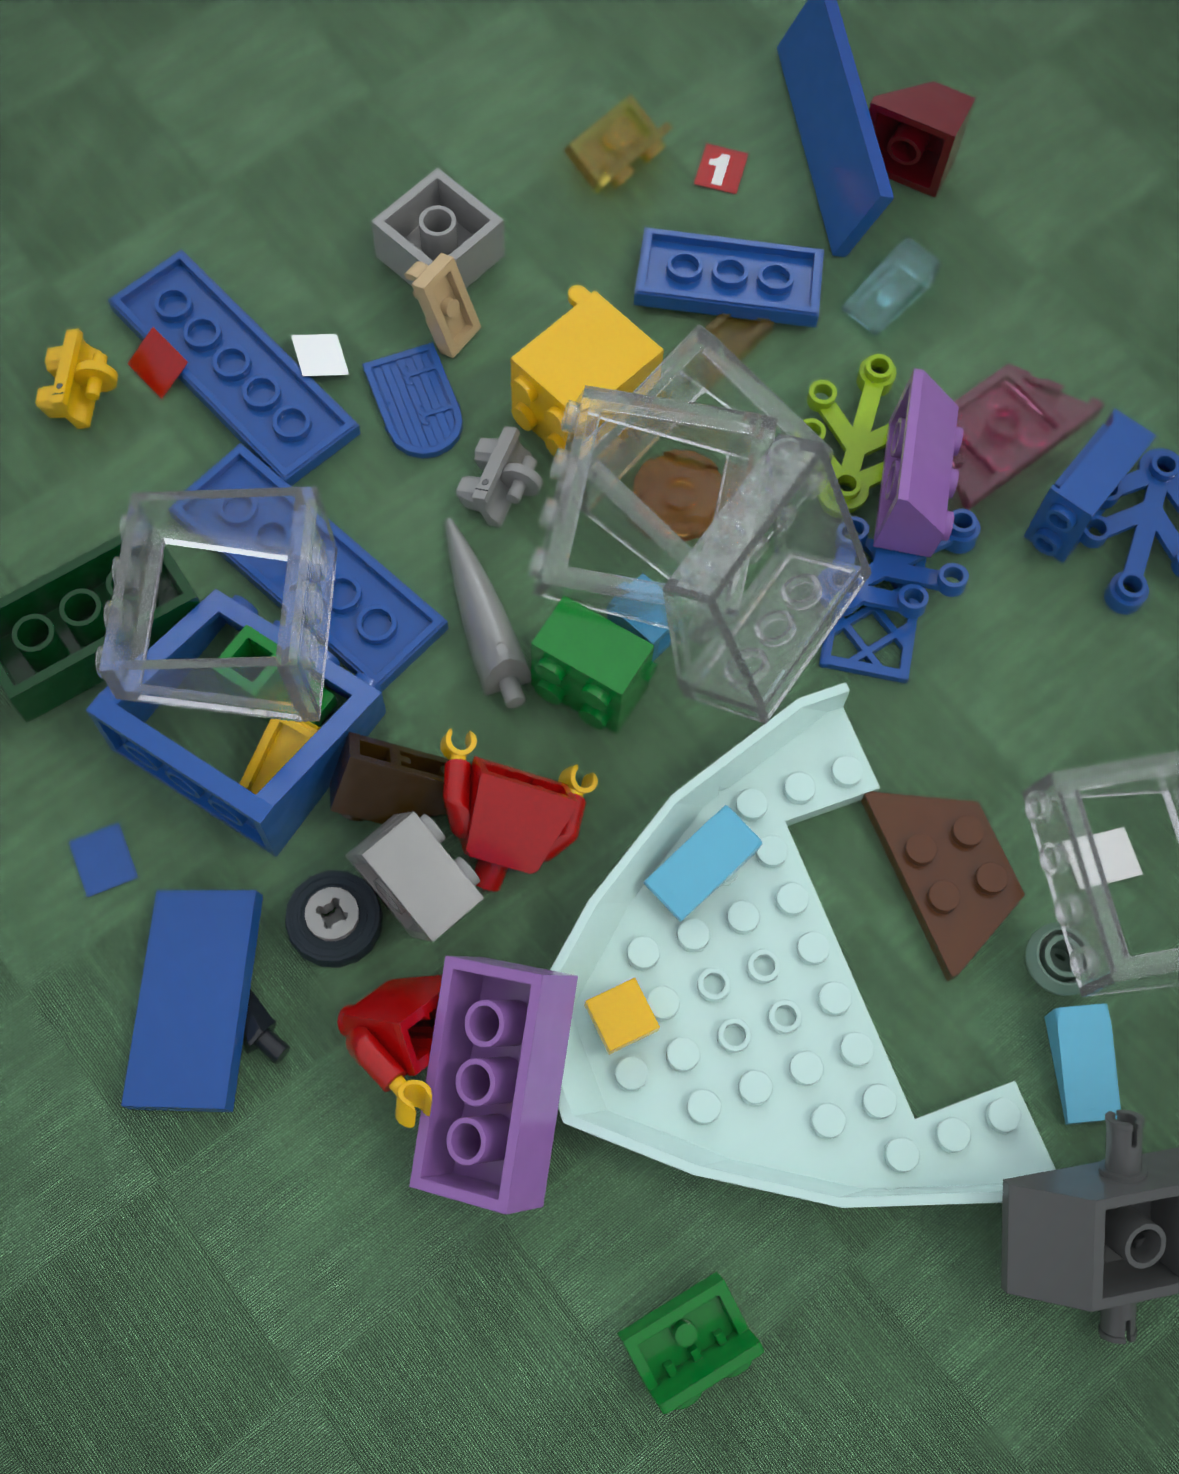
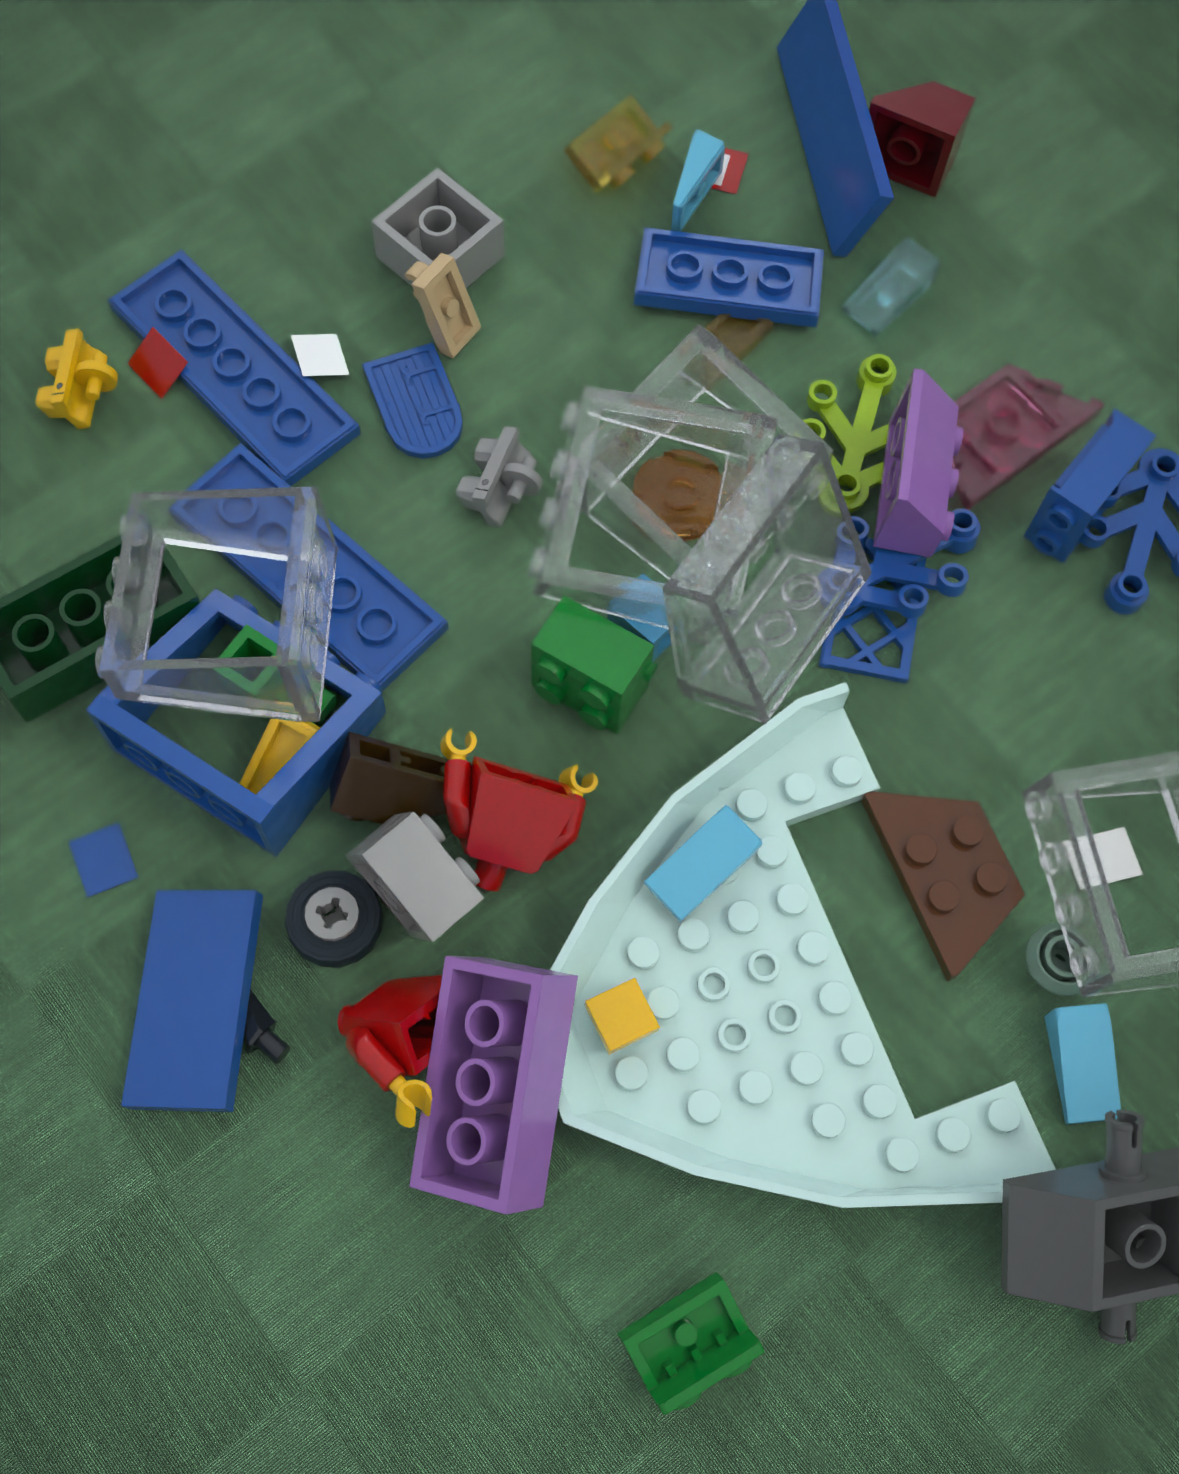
light grey piece [445,518,531,708] -> none
yellow container [510,285,664,471] -> none
none -> medium azure slope [671,129,725,232]

